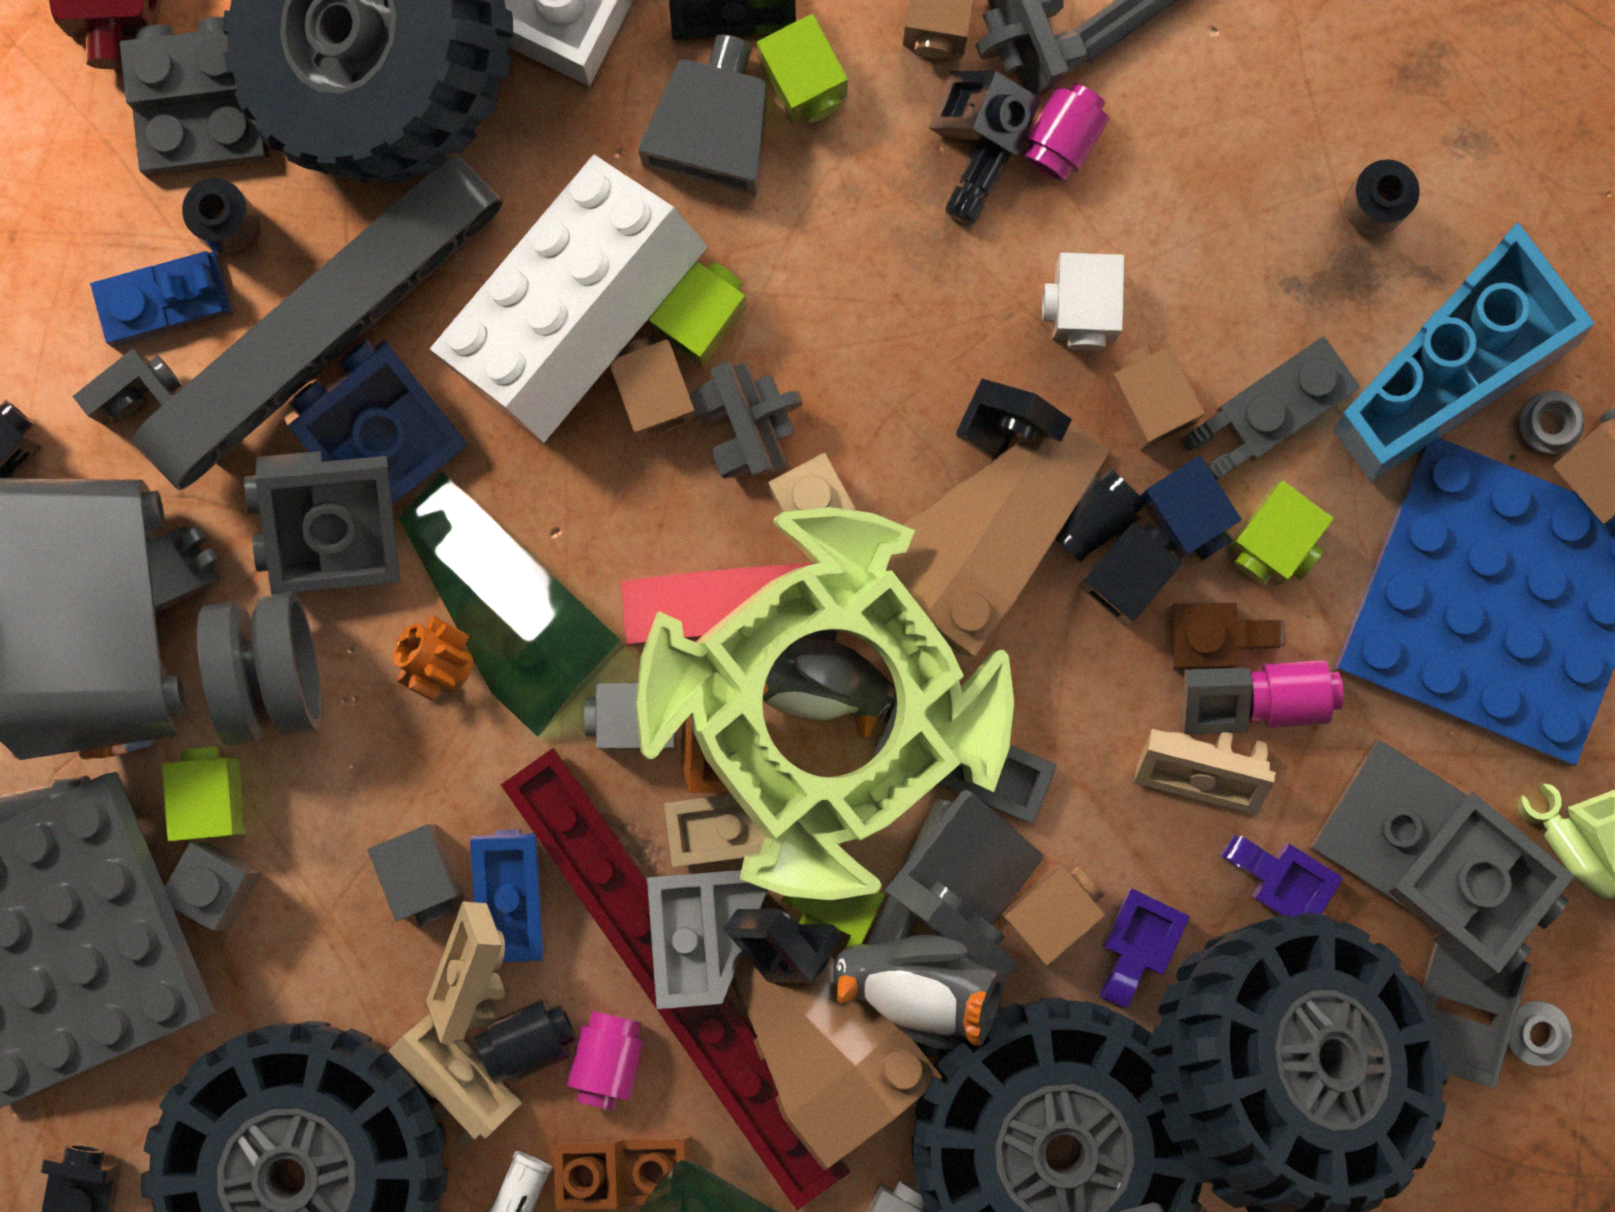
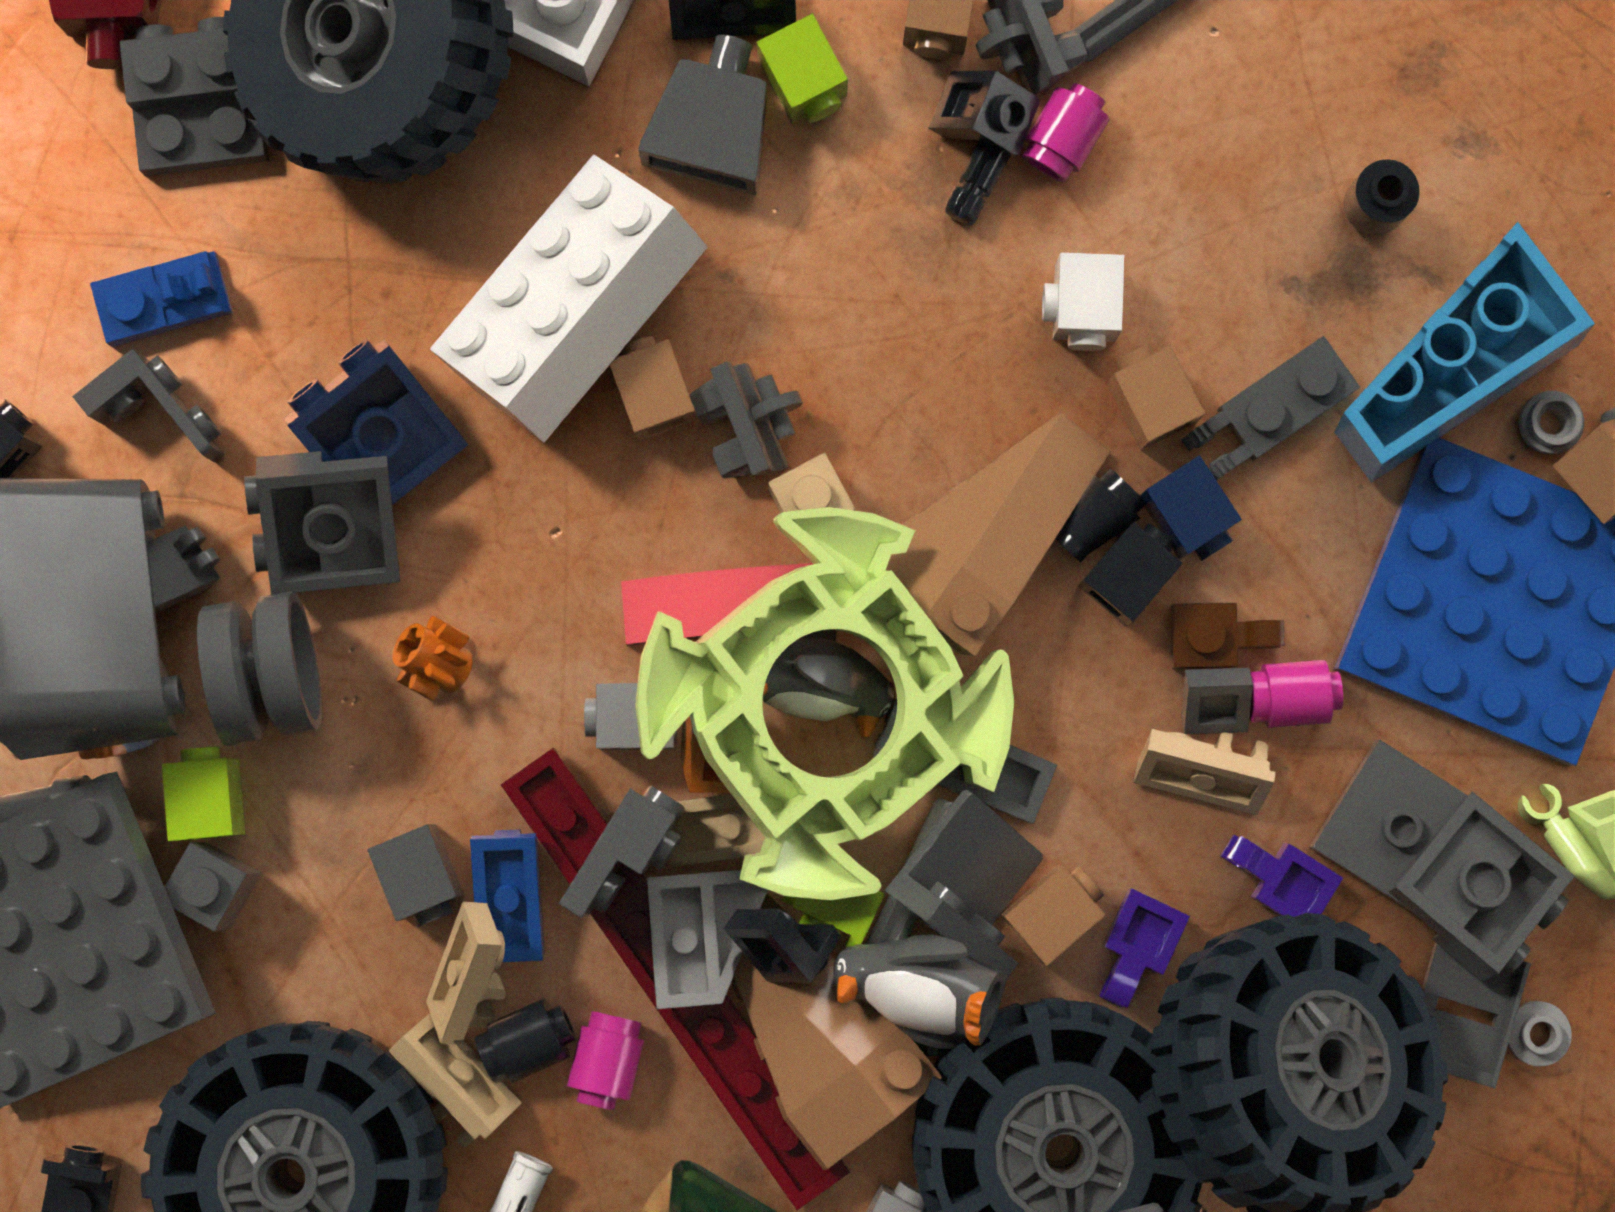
dark grey beam [132,154,504,490] -> none
black brick [182,178,258,254] -> none
clear green wedge [398,472,625,737] -> none
dark orange slope [553,1136,694,1210] -> none
lime brick [648,261,746,367] -> none
black bracket [956,378,1072,460] -> none
lime brick [1227,480,1334,585] -> none
none -> dark grey plate [559,785,685,918]

